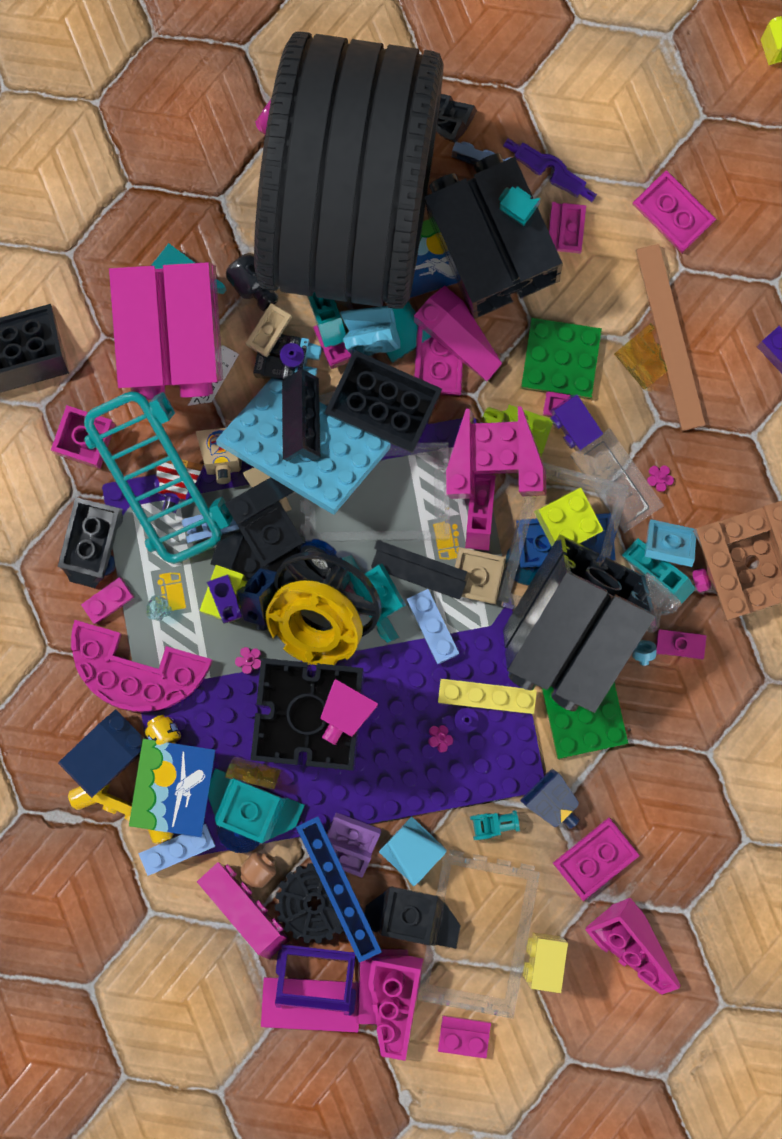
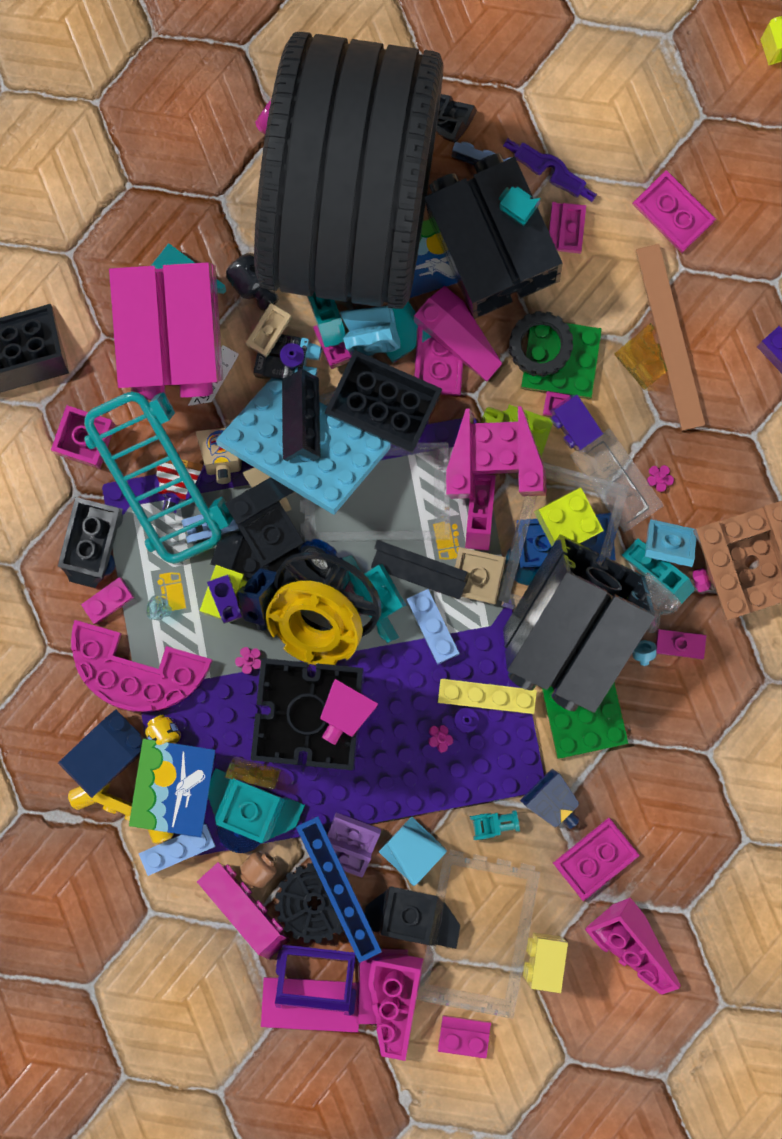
none -> black tyre [509,311,573,377]

